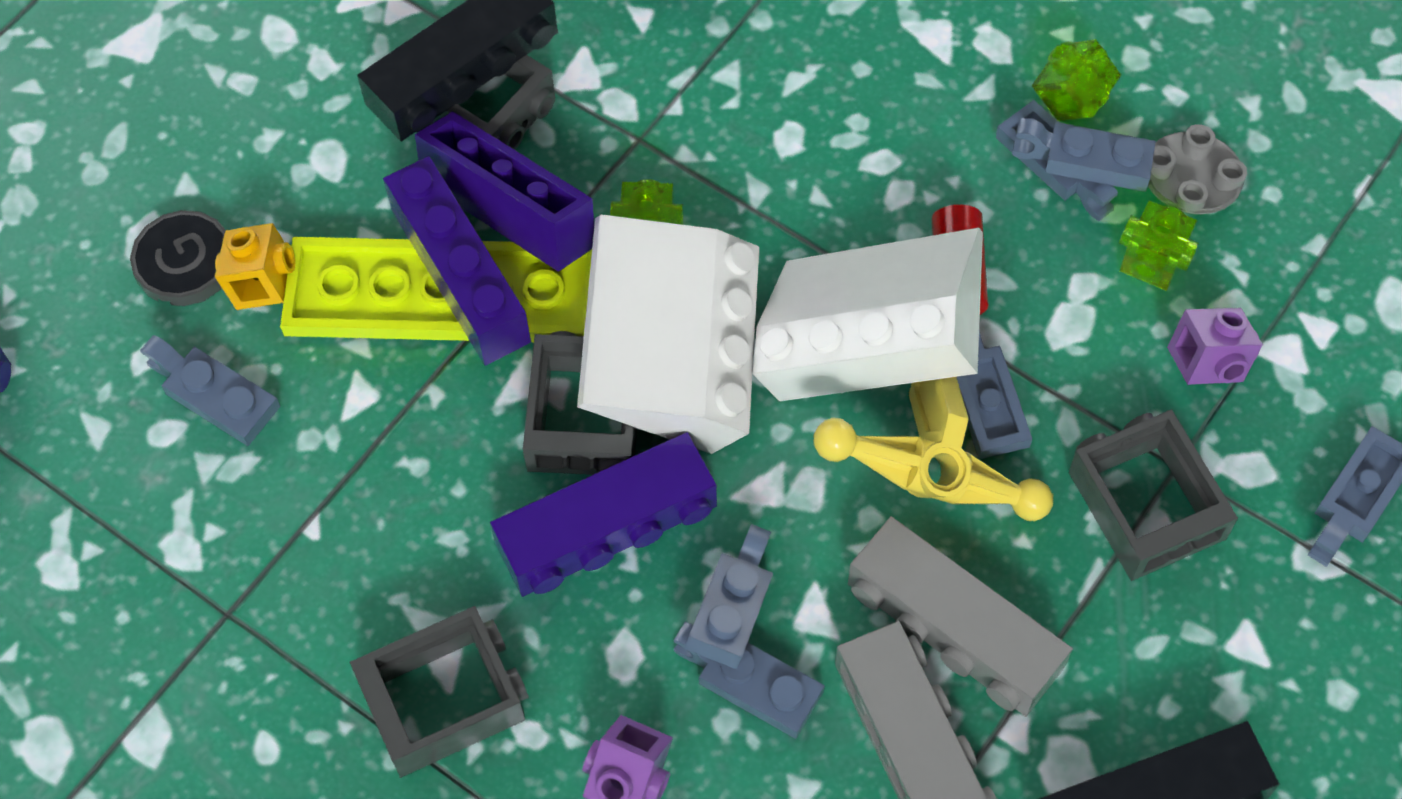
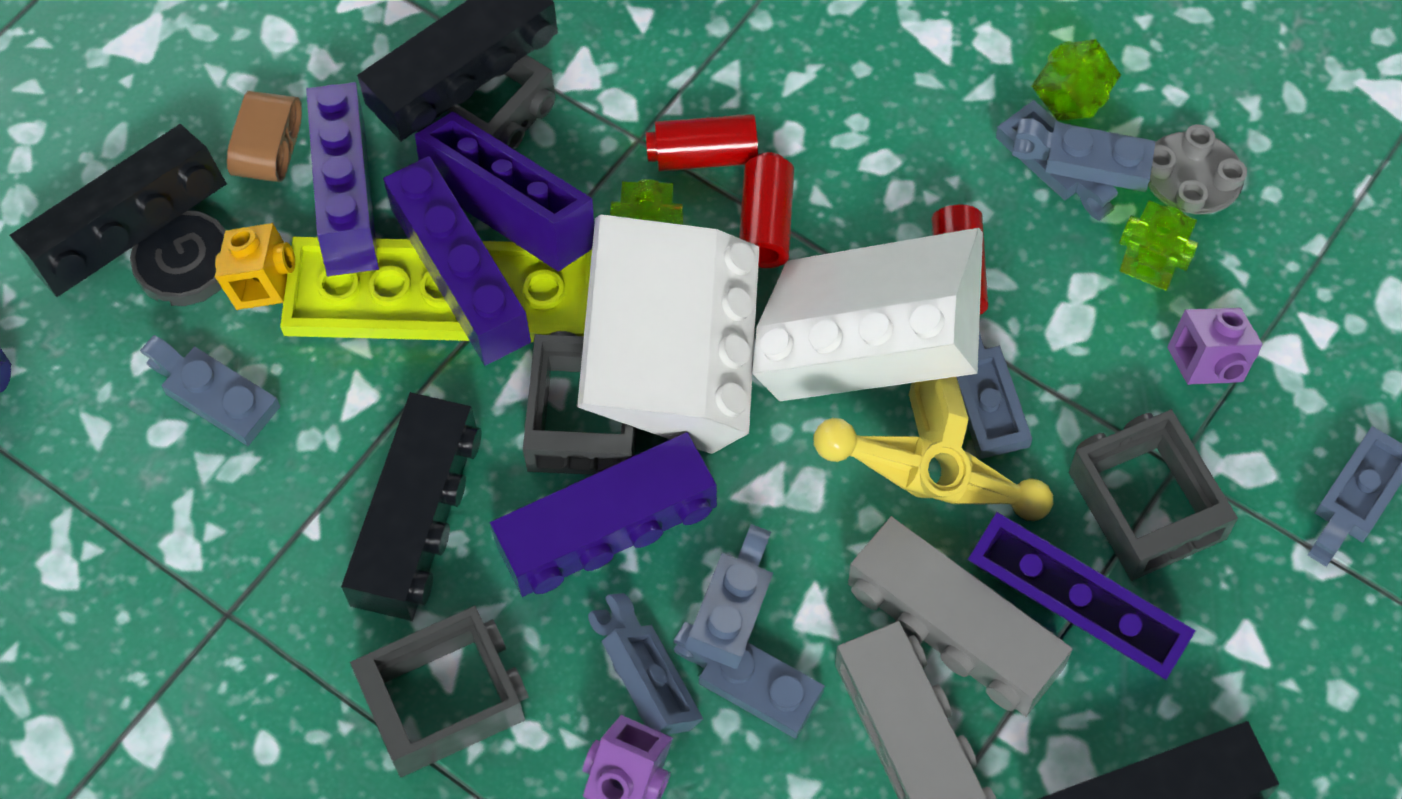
none -> black brick [9,124,227,297]
none -> medium nougat beam [227,91,302,182]
none -> dark purple brick [306,82,379,277]
none -> black brick [341,392,482,621]
none -> sand blue plate [588,593,703,735]
none -> red brick [645,114,758,171]
none -> red brick [739,152,794,268]
none -> dark purple brick [968,512,1196,680]

